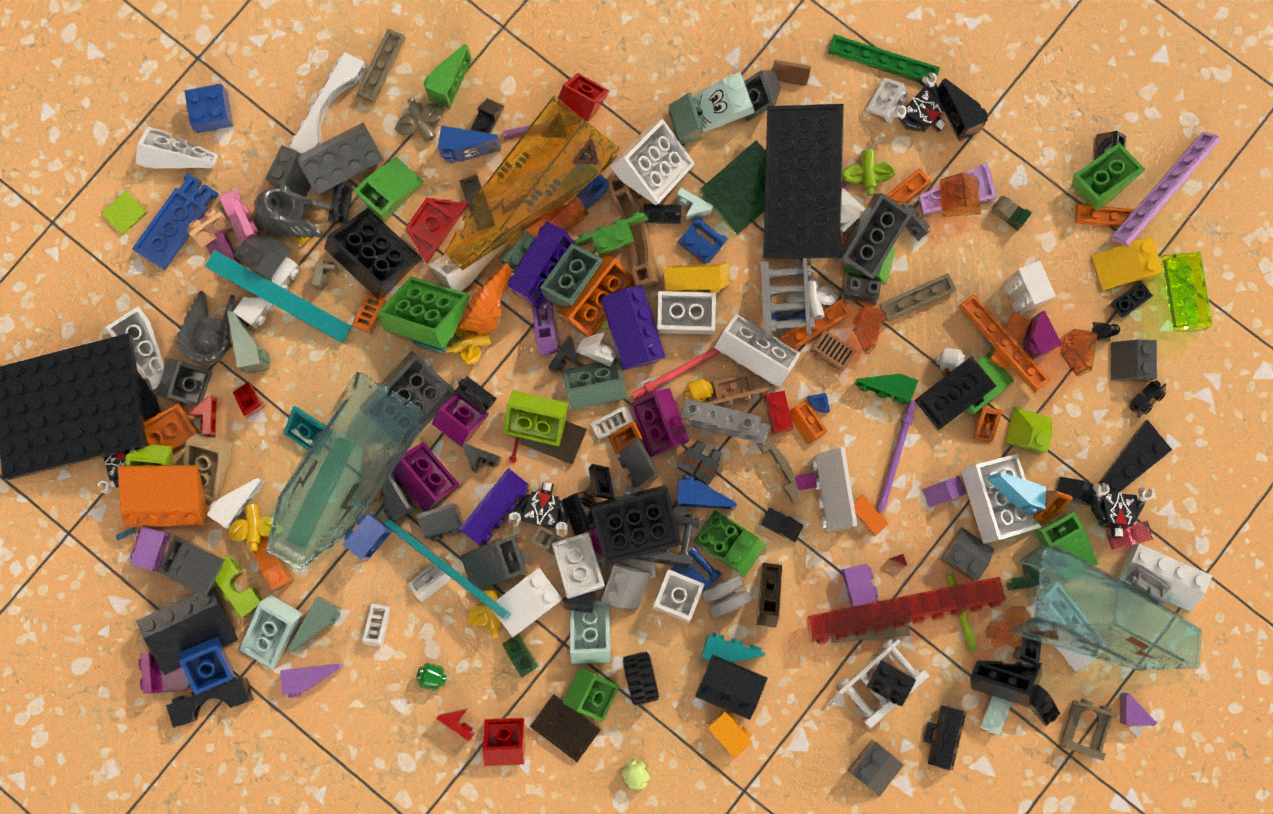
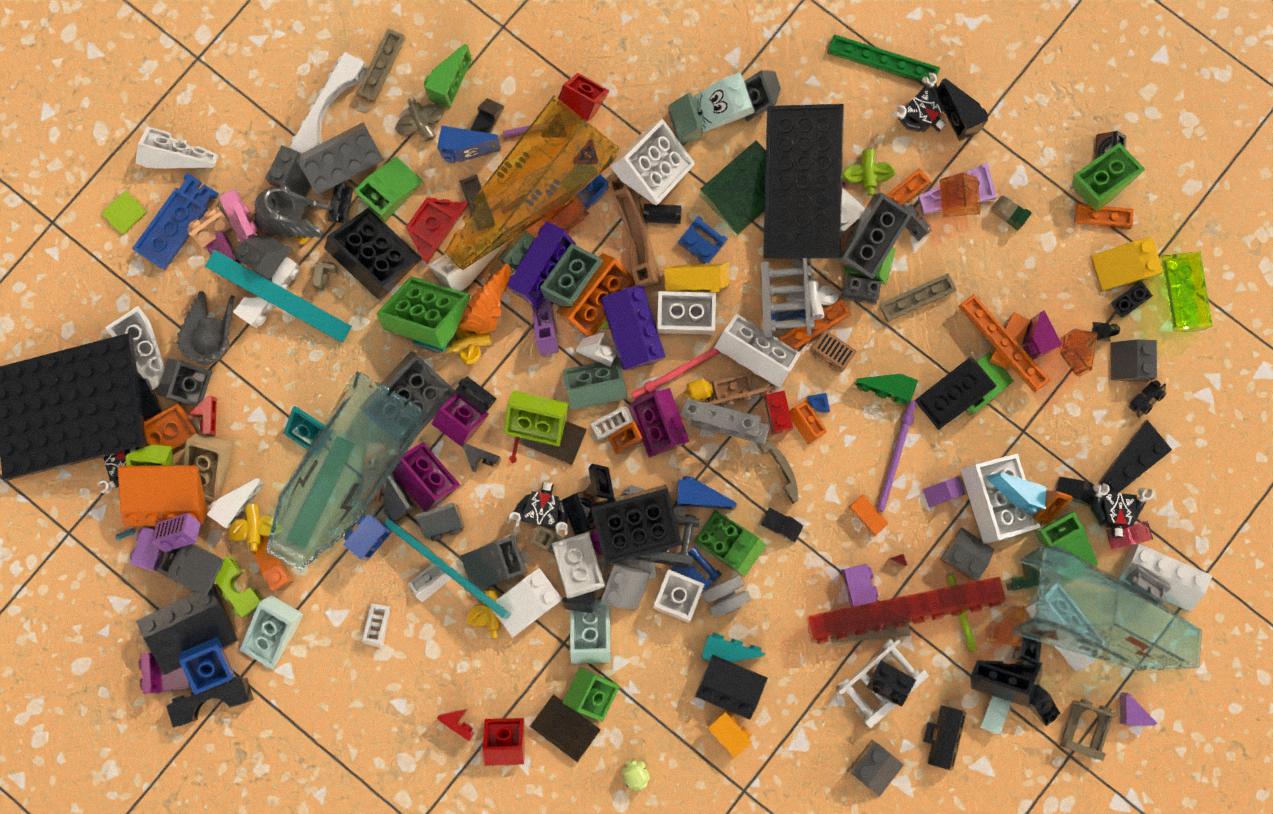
blue brick [184,84,233,133] -> none
sand green slope [227,311,271,374] -> none
red slope [233,382,266,417] -> none
medium lavender slope [280,663,344,698] -> none
sand green slope [288,597,341,651] -> none
orange slope [352,293,386,334] -> none
green head [416,663,447,691] -> none
dark purple slope [459,468,530,546] -> none
clear green slope [502,633,540,678] -> none
black slope [548,336,579,374] -> none
bright green bracket [574,212,648,255] -> none
dark grey slope [618,439,659,487] -> none
black tyre [623,651,659,706] -> none
light aqua slope [677,188,713,220] -> none
dark grey hips [677,440,722,486] -> none
dark brown slope [757,563,782,627] -> none
medium nougat slope [772,60,811,86] -> none
magenta slope [795,473,817,490] -> none
white slope [811,447,857,532] -> none
clear orange slope [852,305,887,355] -> none
white bracket [867,78,908,124] -> none
white head [936,348,966,373] -> none
orange slope [973,407,1002,442] -> none
white brick [1004,261,1056,315] -> none
lime slope [1004,407,1053,454] -> none
lavender tile [1111,132,1220,246] -> none
none -> medium lavender brick [152,513,201,552]

